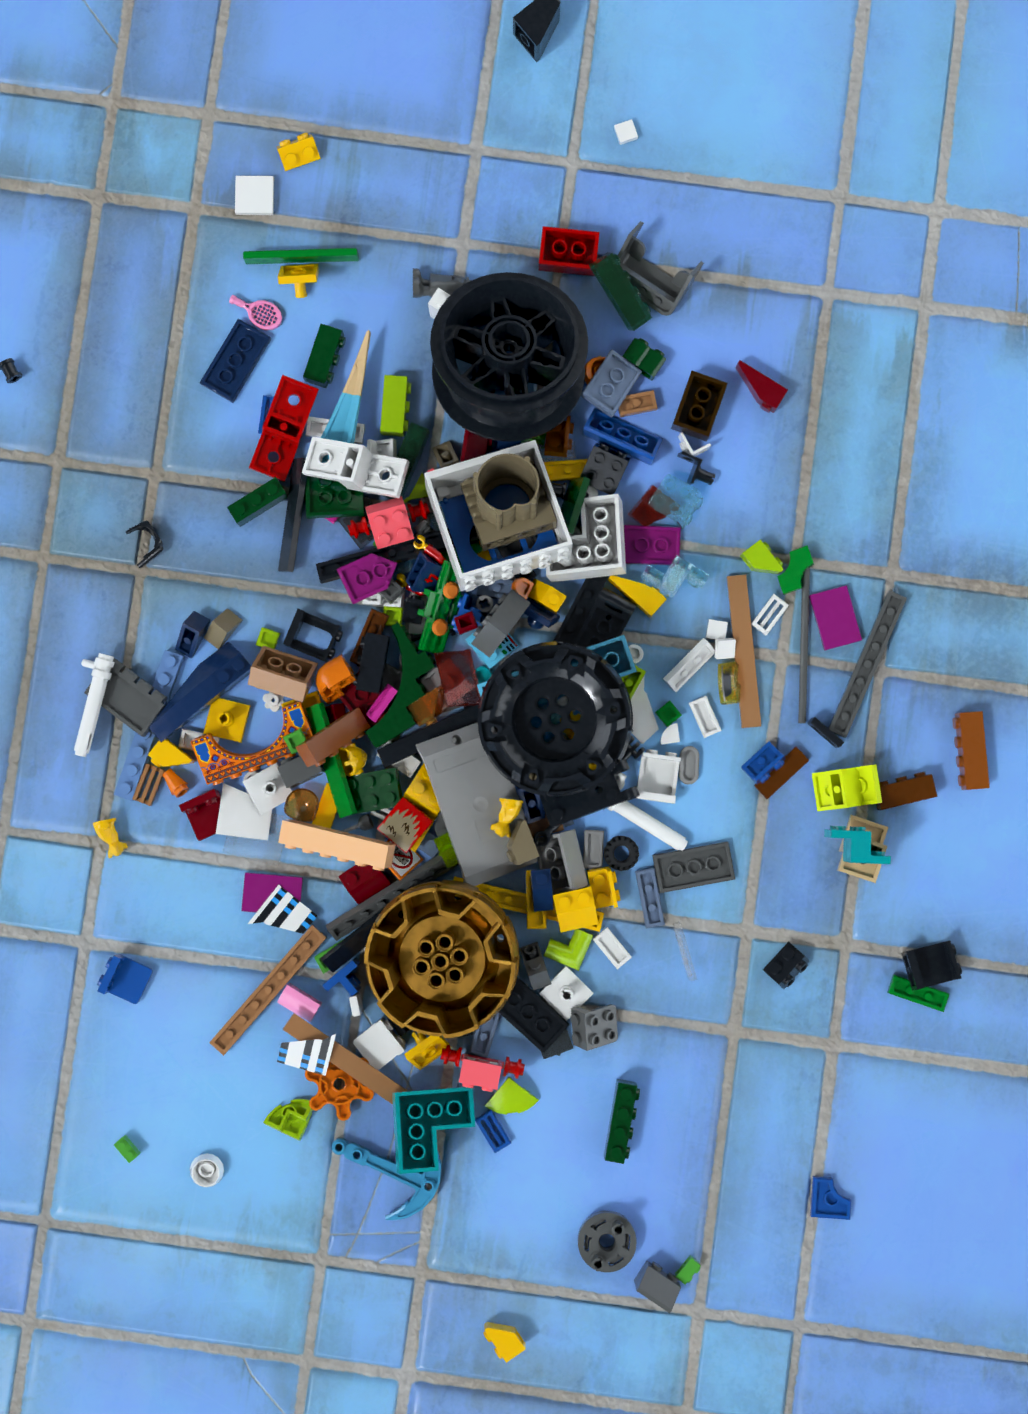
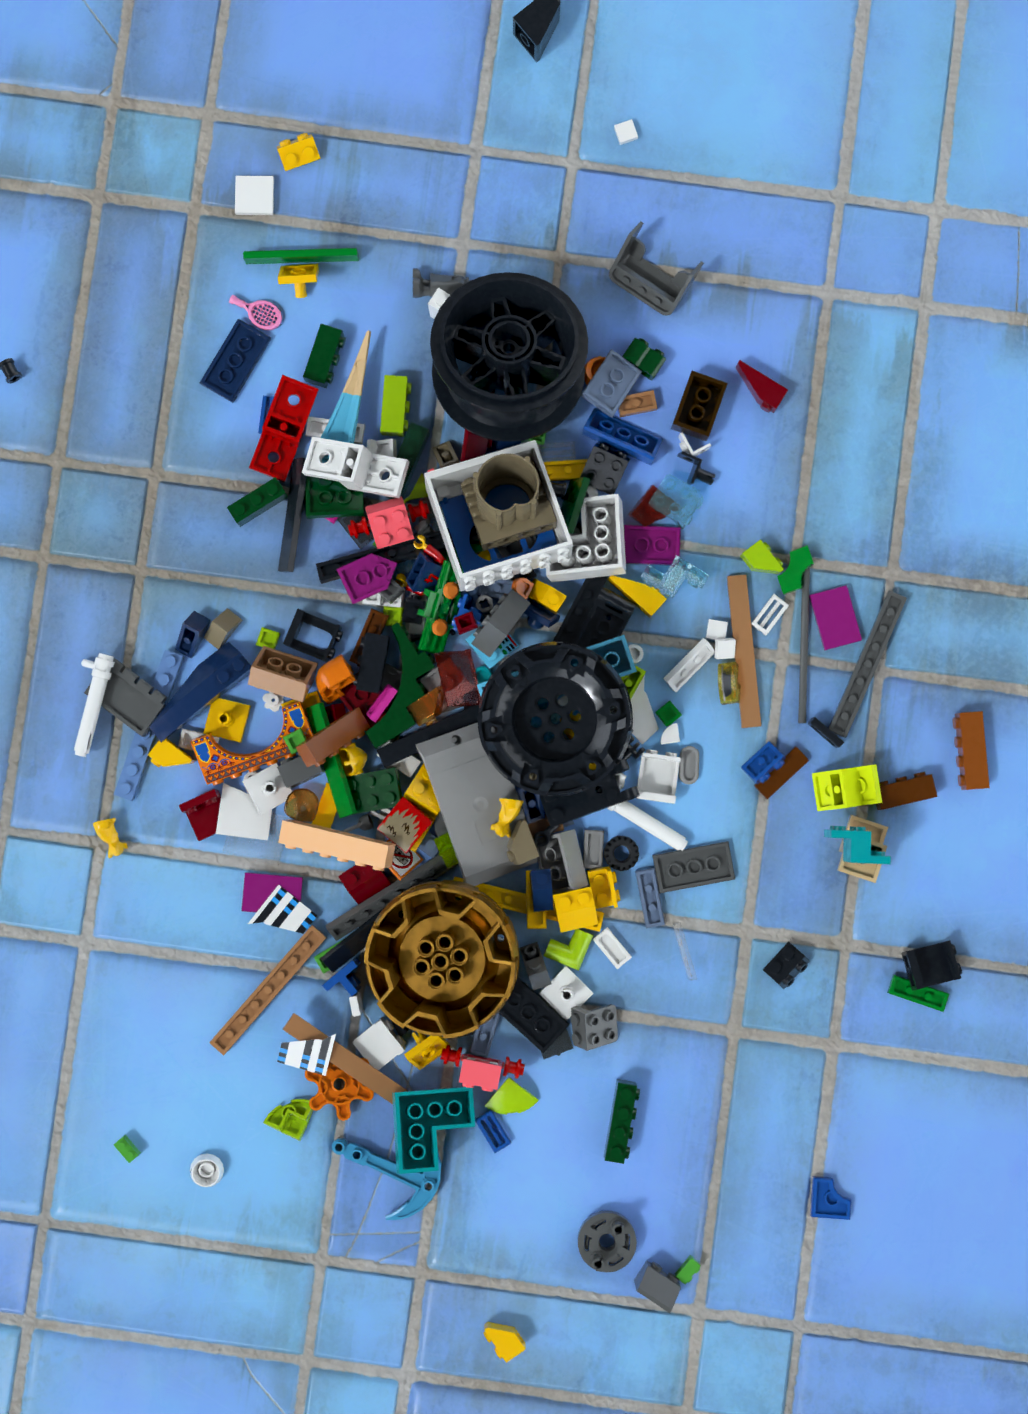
blue bracket [97,954,153,1004] -> none
black helmet [126,520,164,568] -> none
medium nougat tile [132,763,165,806] -> none
orange cone [162,769,189,798] -> none
bright pink brick [277,983,322,1023] -> none
red brick [538,226,600,276] -> none
reddish brown bracket [544,415,574,457] -> none
clear green brick [589,252,652,331] -> none
white tile [689,696,722,738] -> none

